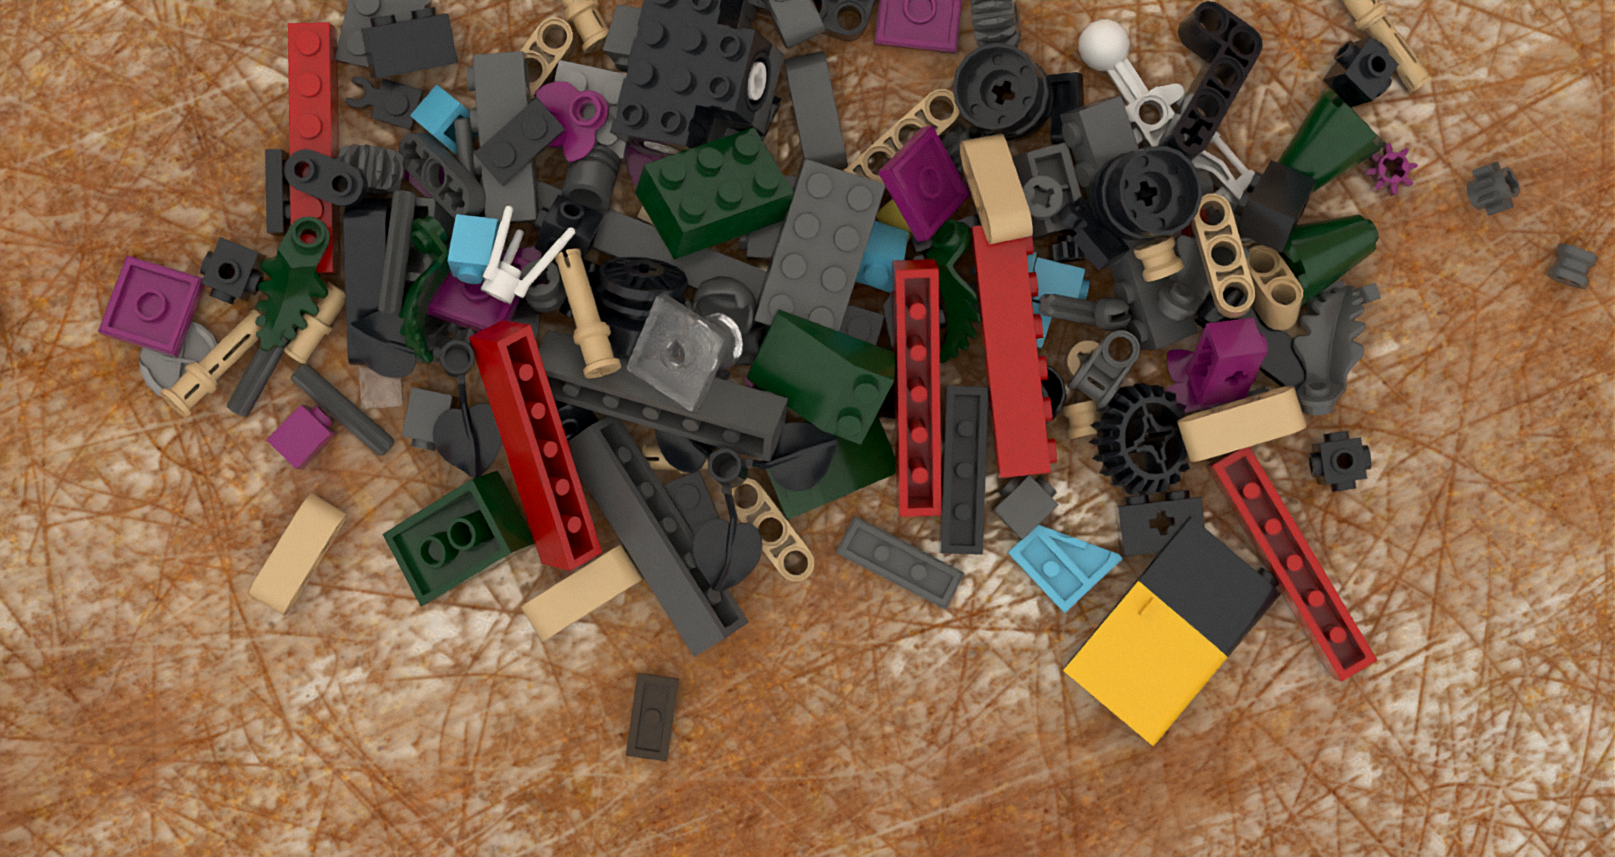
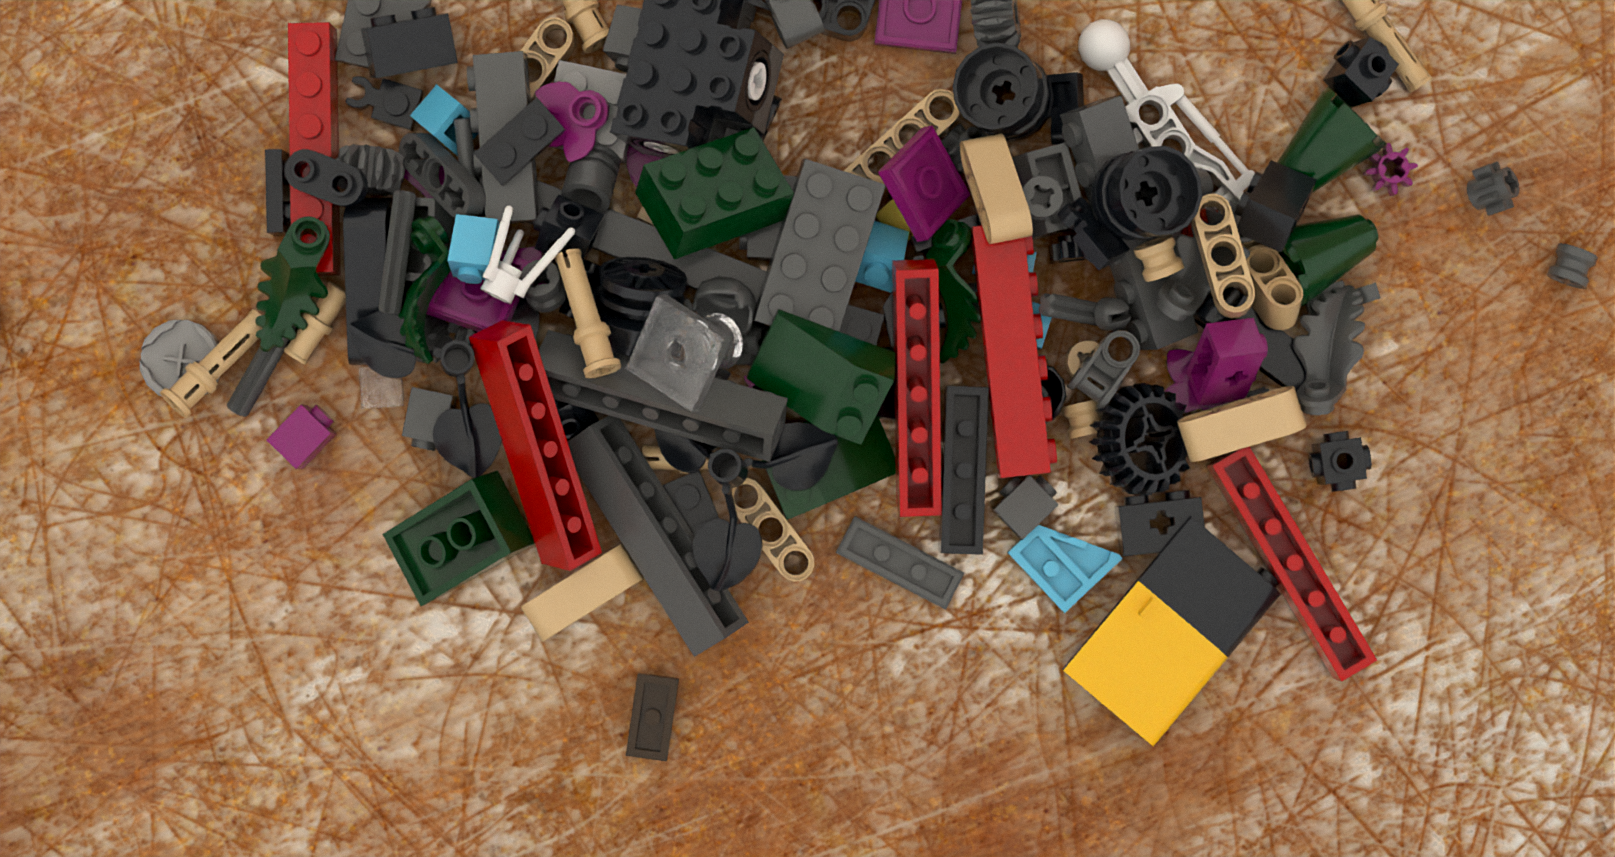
magenta tile [98,255,205,358] -> none
black brick [200,237,266,305] -> none
tan beam [248,493,347,616] -> none
dark grey axle [291,364,395,456] -> none
dark grey beam [784,51,848,169] -> none
medium azure brick [1031,257,1090,304] -> none
black beam [1158,1,1263,161] -> none

